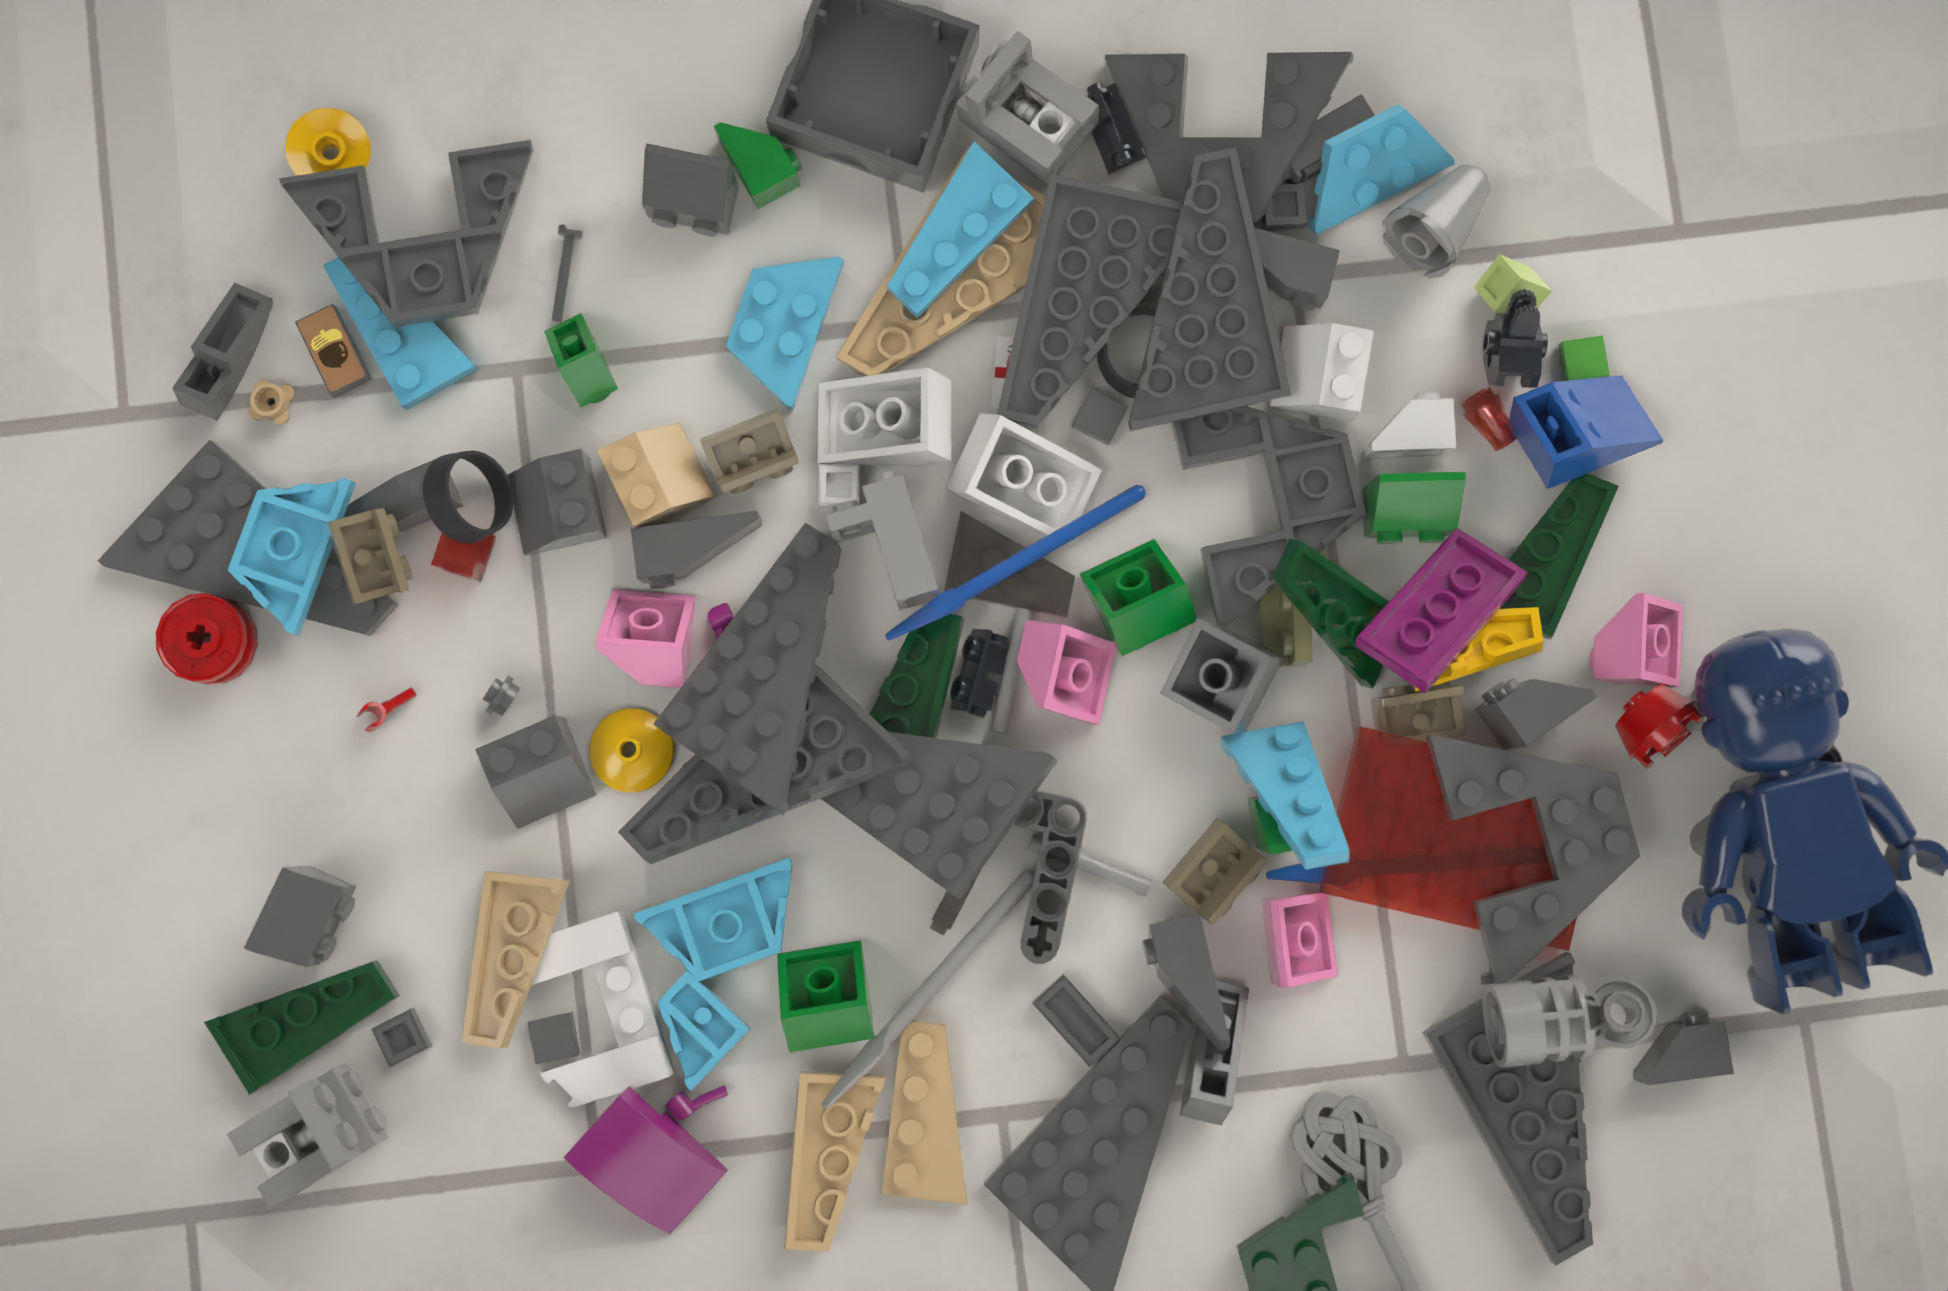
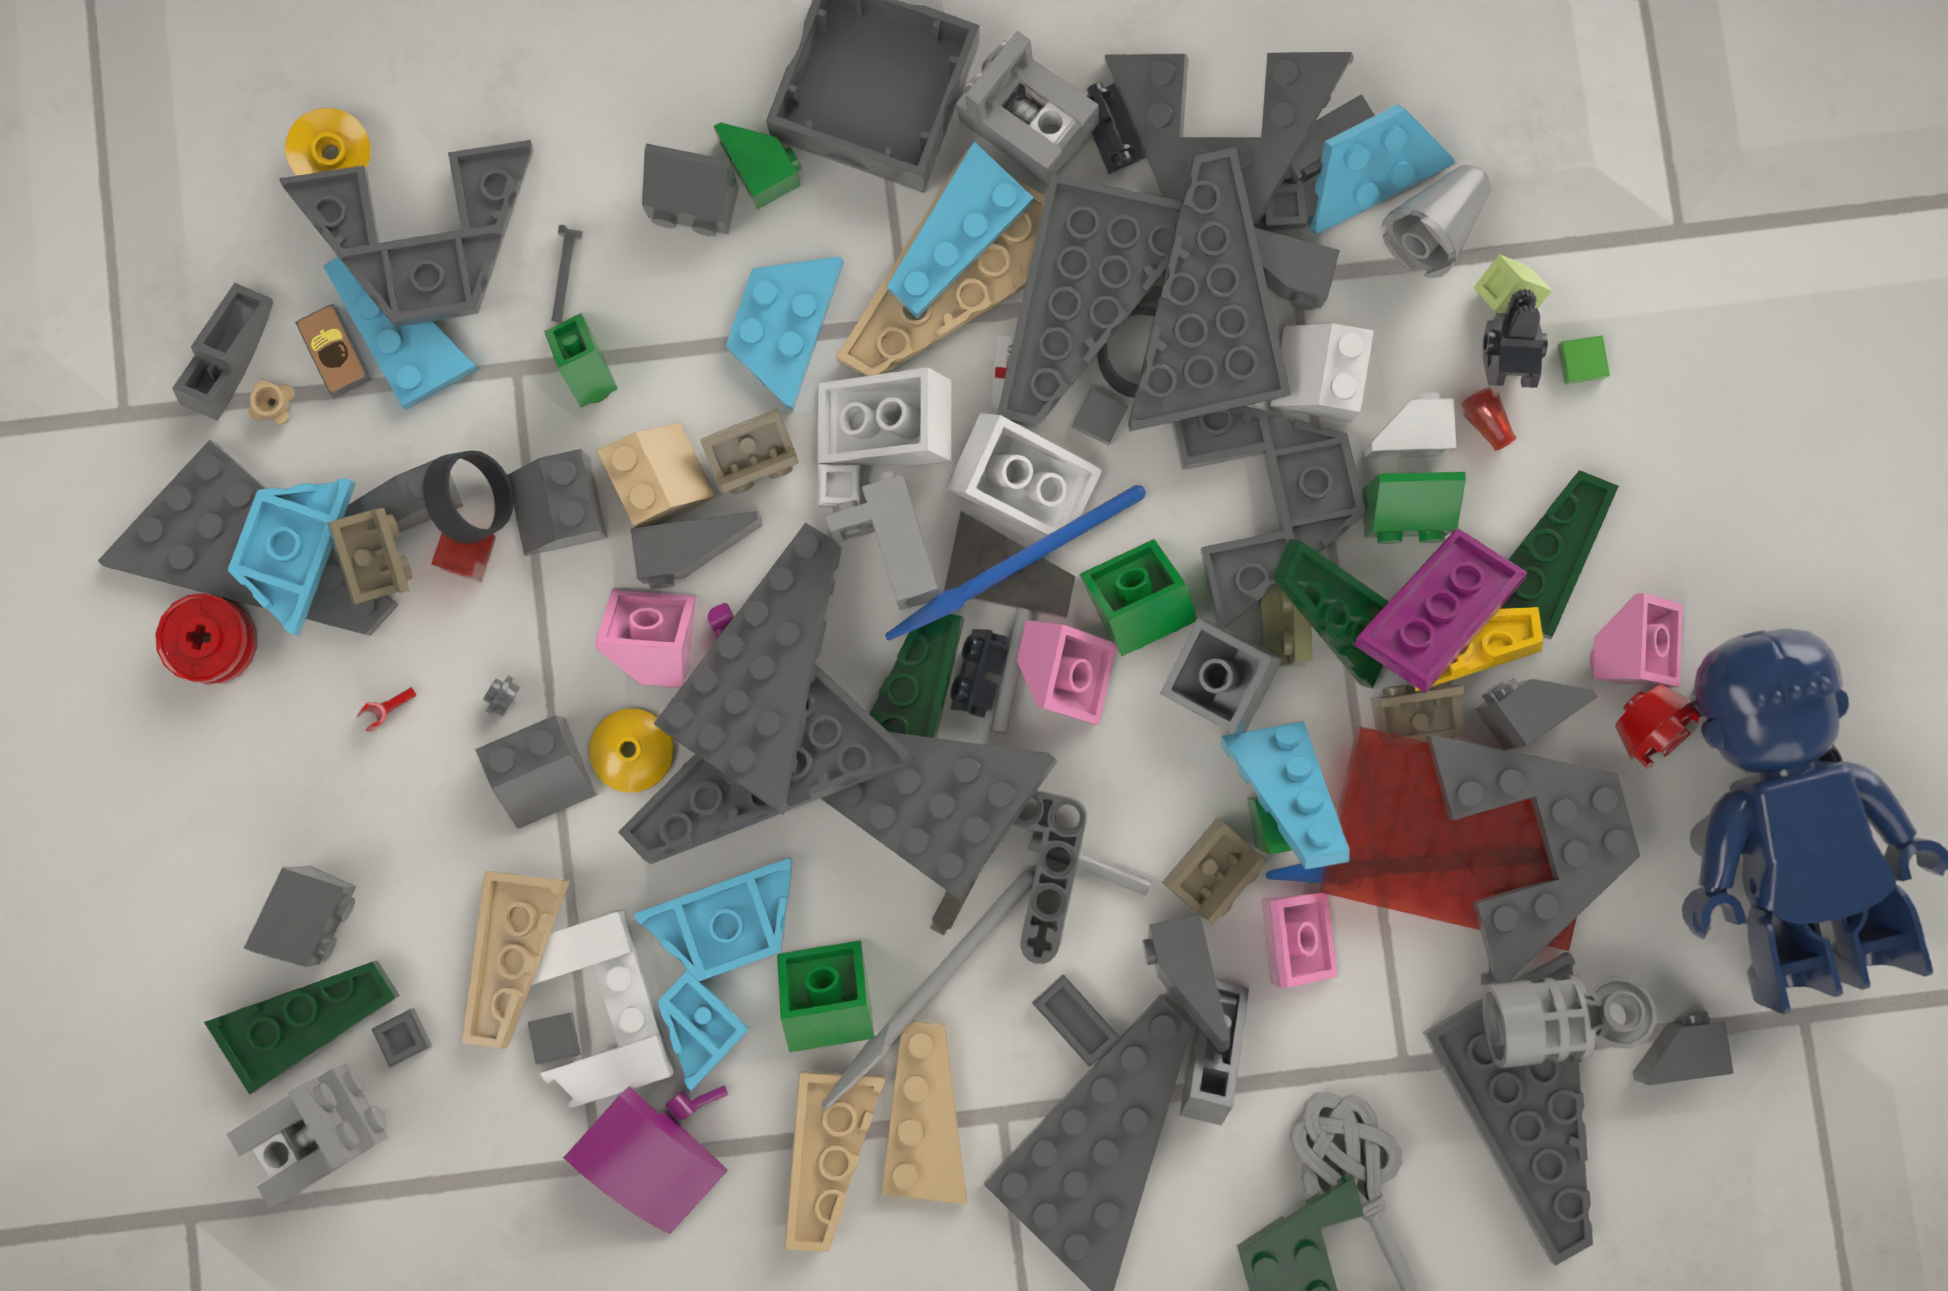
blue slope [1508,376,1663,489] -> none

